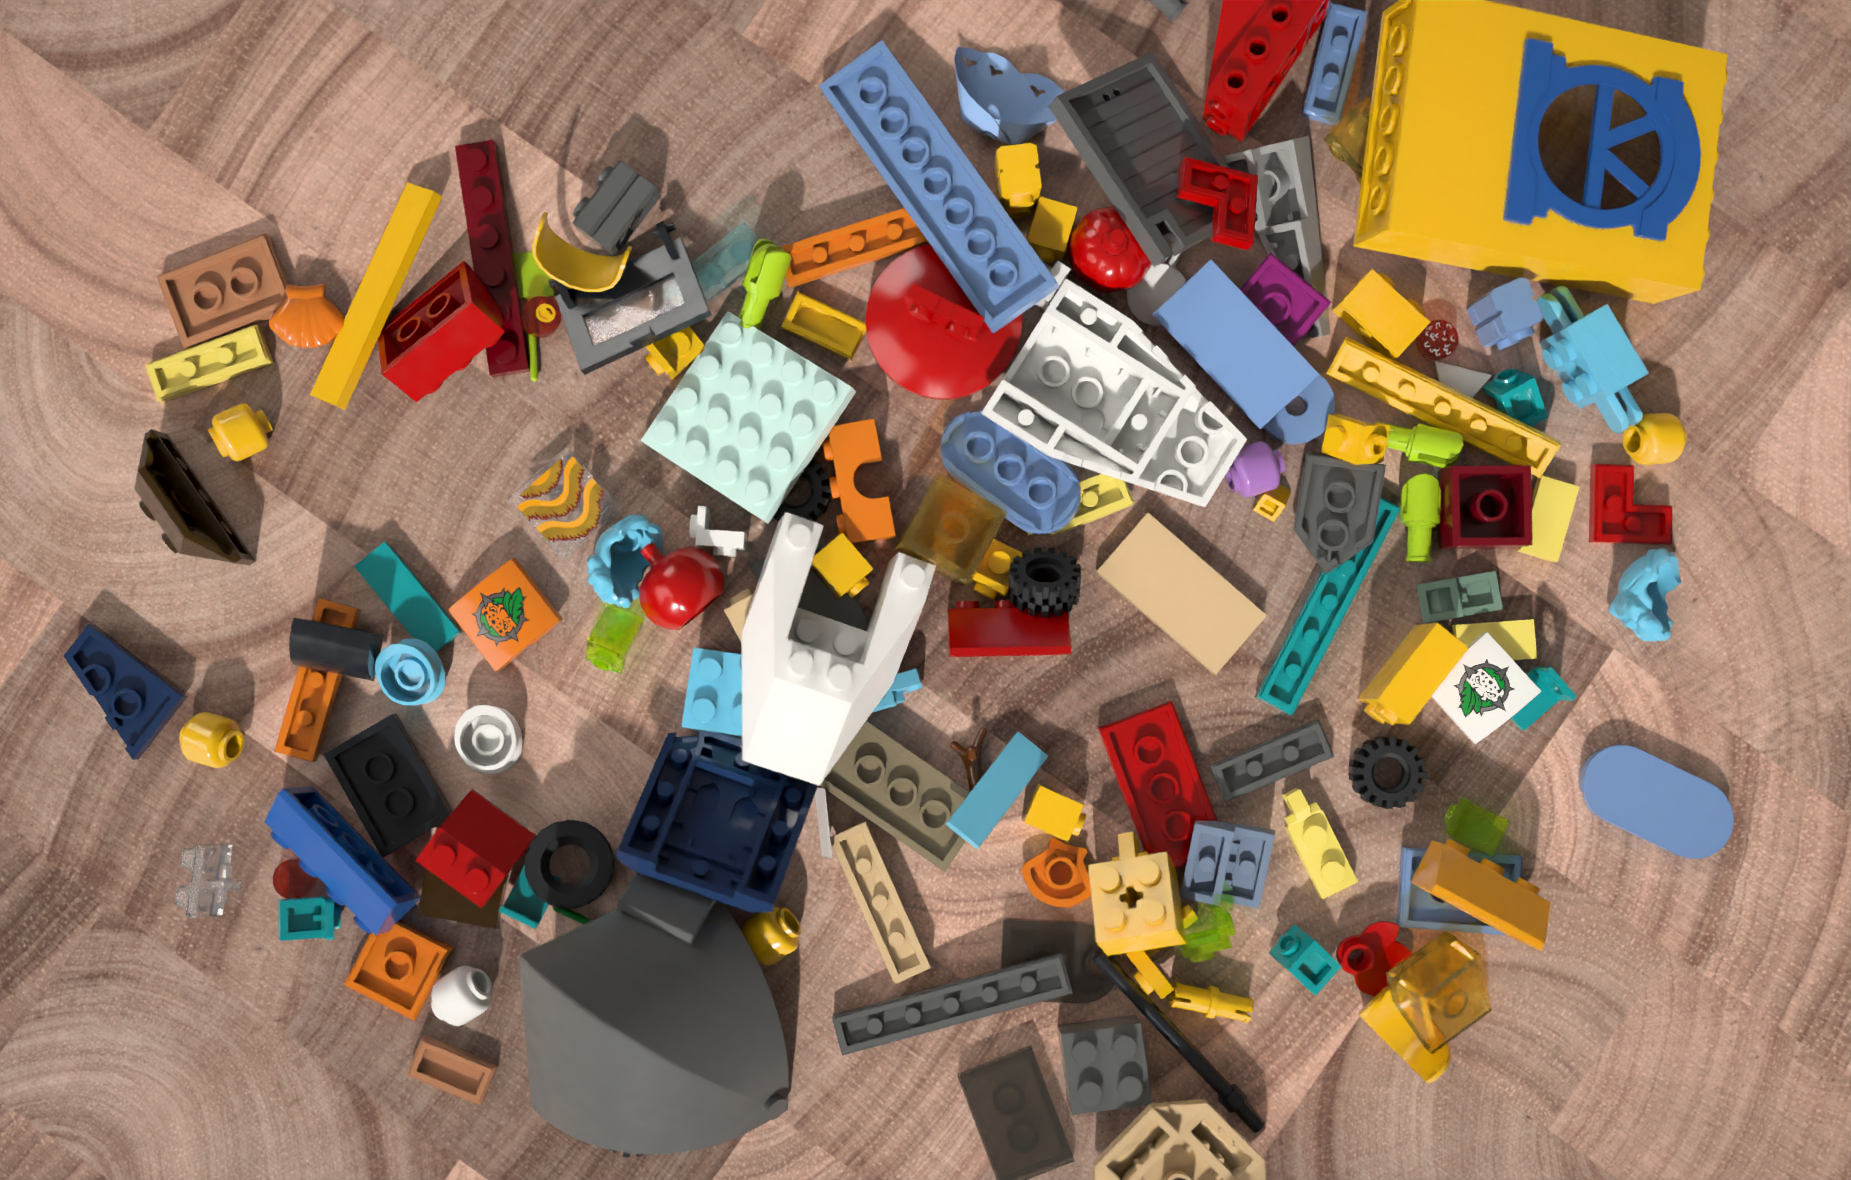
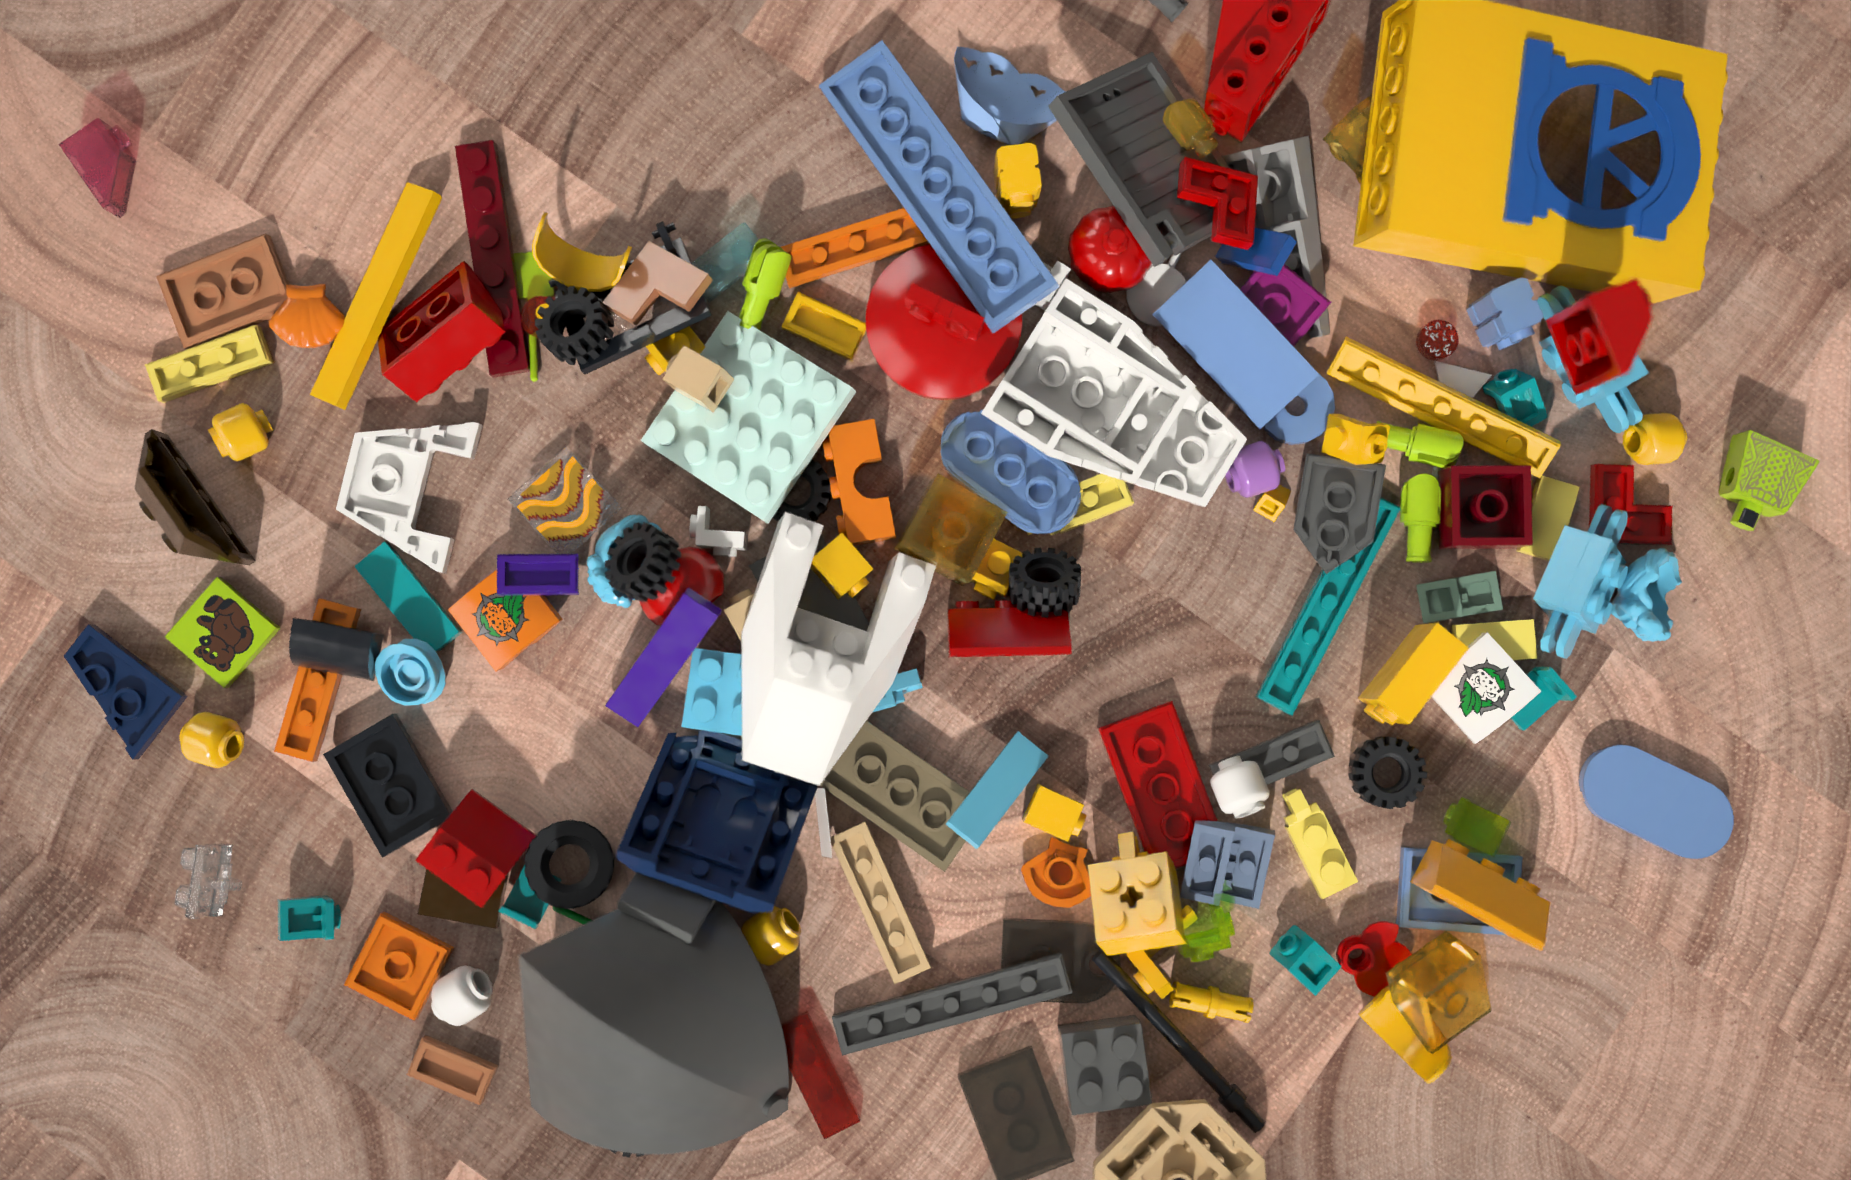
blue slope [264,786,421,935] -> none
clear red tile [273,858,317,898] -> none
white piece [455,705,523,774] -> none
dark grey brick [572,160,661,256] -> none
clear neon green bracket [585,603,644,674] -> none
reddish brown bar [950,727,987,791] -> none
yellow brick [1027,196,1078,263] -> none
tan tile [1096,513,1267,675] -> none
medium blue tile [1300,2,1368,126] -> none
yellow brick [1332,269,1430,359] -> none
none -> clear pink slope [59,118,137,218]
none -> tile [165,577,281,688]
none -> white wing [336,422,483,573]
none -> dark purple tile [497,554,579,596]
none -> black tyre [535,286,614,365]
none -> tile [602,241,713,326]
none -> black tyre [605,522,681,602]
none -> dark purple tile [605,587,722,727]
none -> tan brick [663,345,734,413]
none -> clear red plate [781,1011,861,1140]
none -> clear yellow arm [1163,98,1219,158]
none -> white head [1210,756,1270,819]
none -> blue tile [1215,228,1297,276]
none -> medium azure brick [1533,504,1628,659]
none -> red slope [1545,277,1653,395]
none -> lime torso [1718,430,1819,531]

